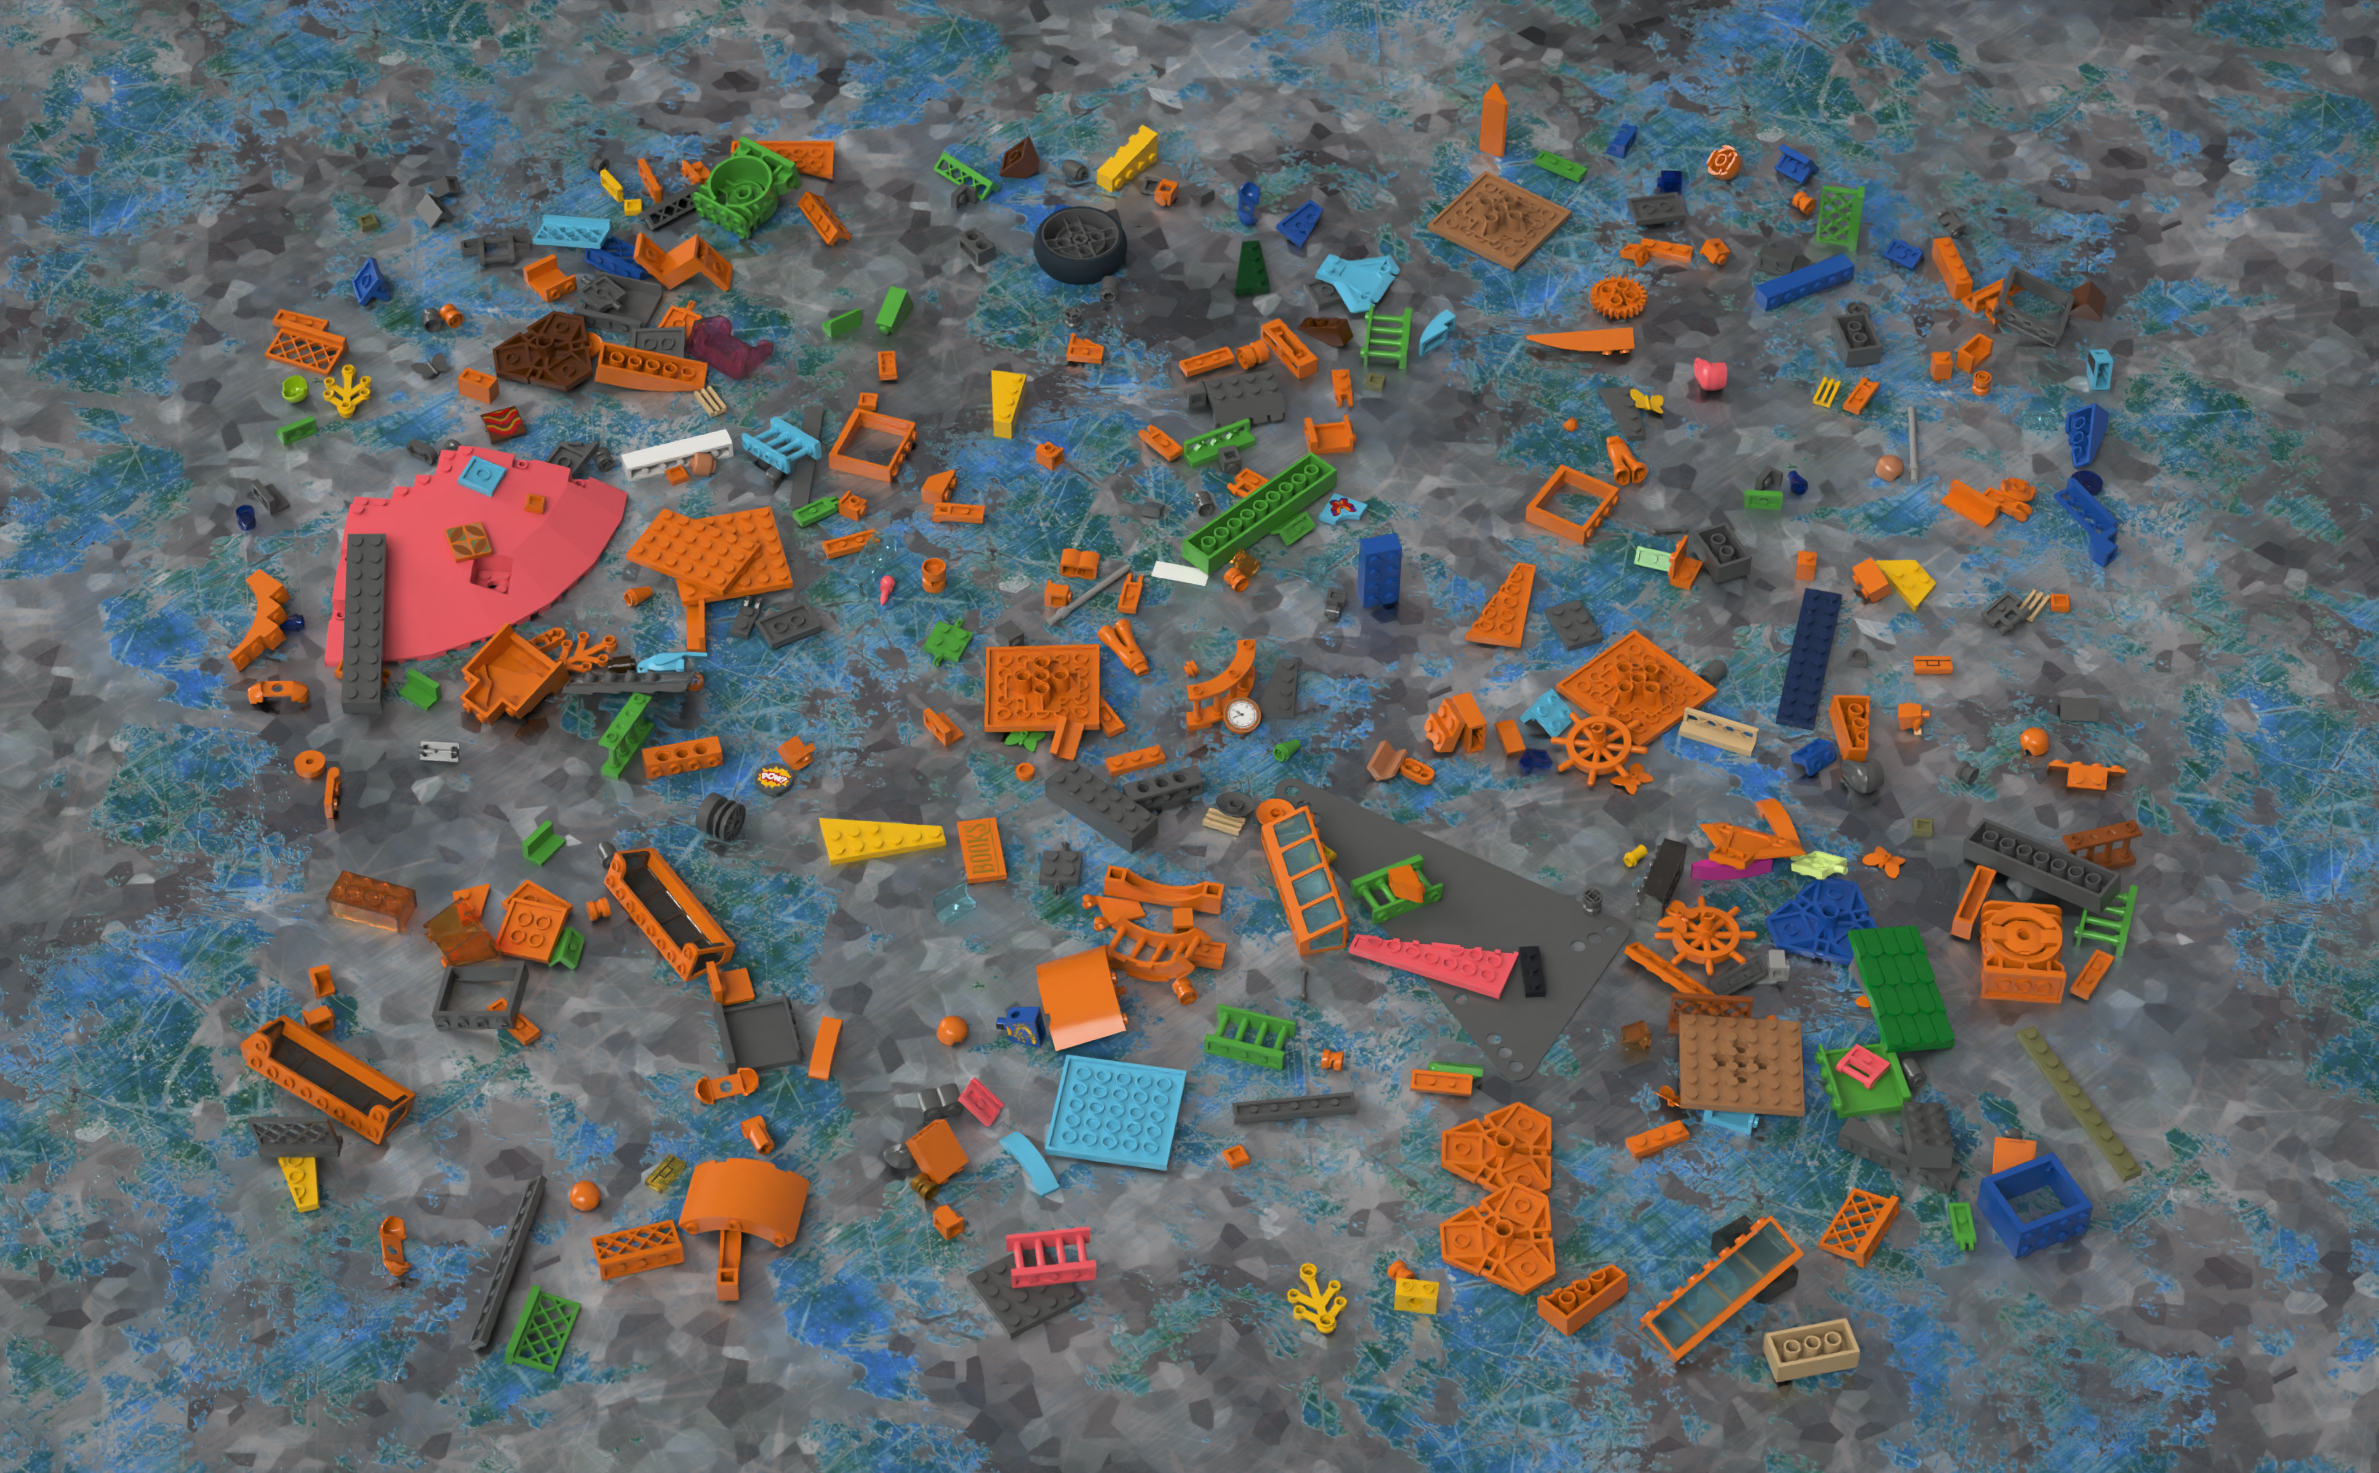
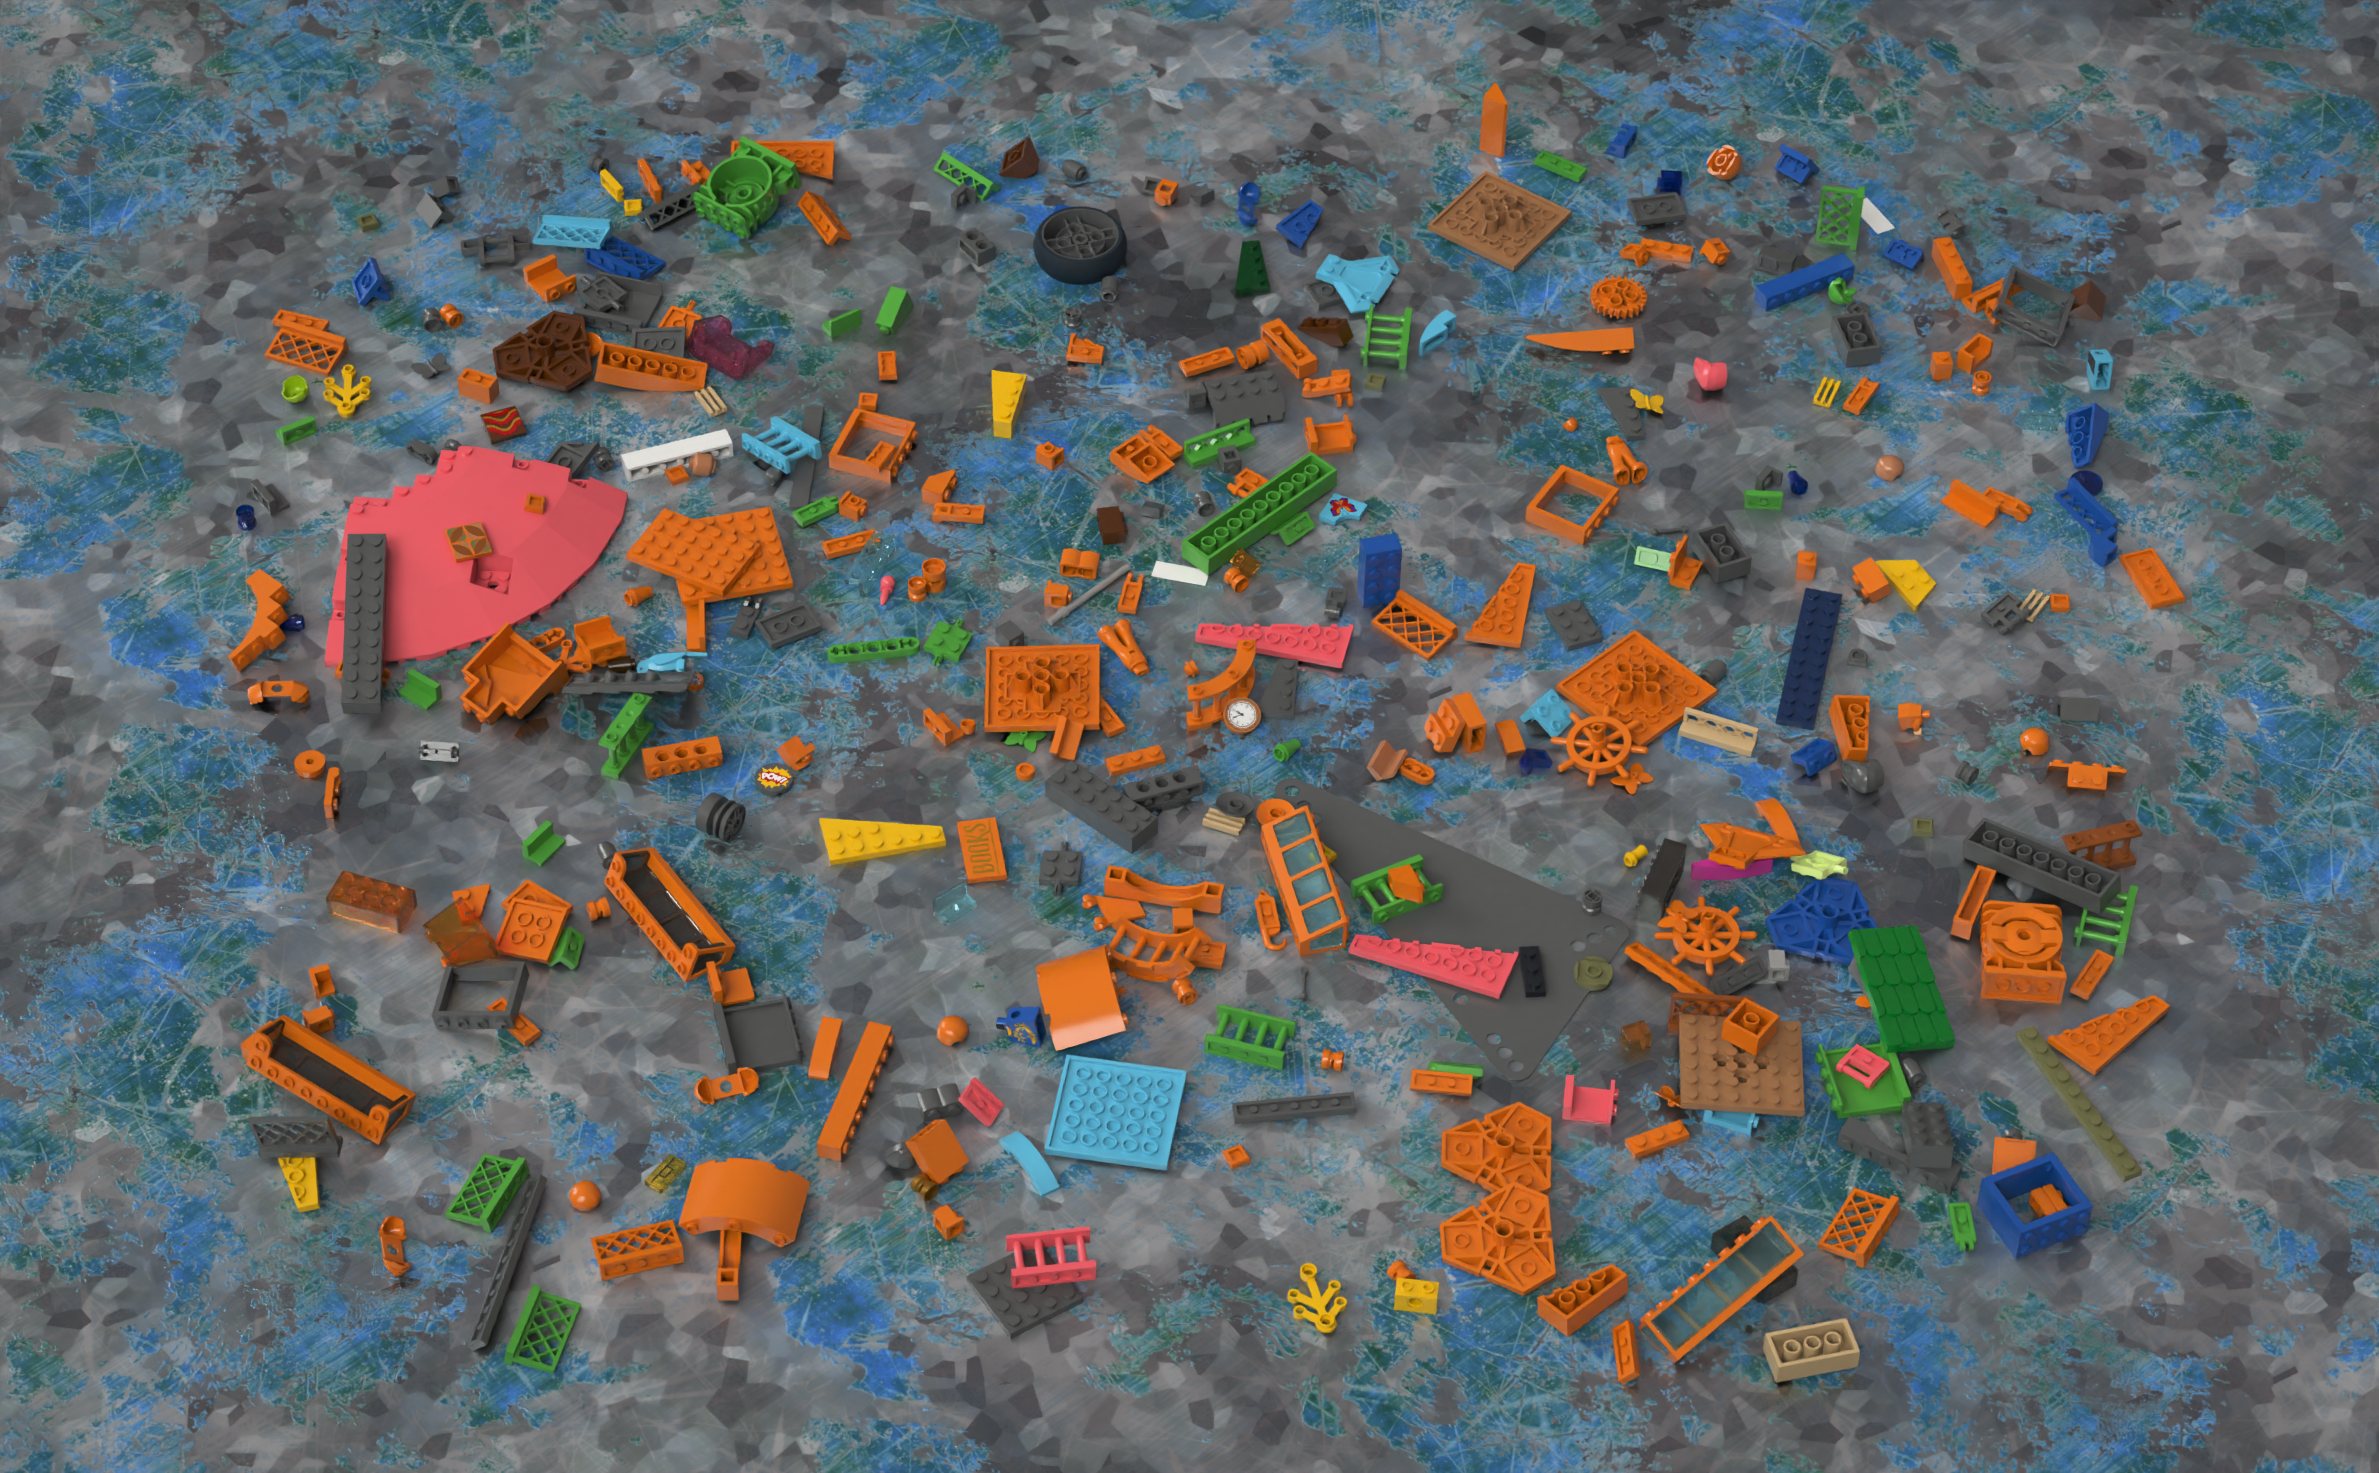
medium azure tile [457,455,507,497] -> none
orange bracket [633,232,733,292] -> none
orange piece [740,1115,774,1156] -> none
yellow wedge [1097,125,1158,193] -> none
orange wheel [1792,191,1816,214] -> none
orange piece [1862,846,1906,879] -> none
light grey bar [1908,406,1920,484] -> none
orange tile [1912,656,1953,674] -> none
orange tile [2000,477,2037,501] -> none
none -> bright green fence [445,1154,530,1233]
none -> orange panel [574,615,627,665]
none -> orange brick [817,1021,895,1161]
none -> bright green beam [828,637,920,663]
none -> orange plate [863,441,897,473]
none -> orange wheel [908,576,927,603]
none -> orange hinge [960,719,976,735]
none -> reddish brown brick [1097,506,1128,545]
none -> orange slope [1109,434,1175,484]
none -> coral wing [1195,624,1354,669]
none -> orange plate [1254,889,1287,951]
none -> orange plate [1302,373,1353,398]
none -> orange fence [1371,589,1458,661]
none -> coral panel [1562,1075,1619,1124]
none -> olive tile [1573,956,1614,991]
none -> orange plate [1612,1320,1640,1384]
none -> orange brick [1721,998,1780,1056]
none -> bright green hair [1828,278,1856,306]
none -> white sticker [1851,198,1895,234]
none -> orange brick [2028,1184,2071,1219]
none -> orange wing [2047,995,2170,1076]
none -> orange tile [2119,548,2186,610]

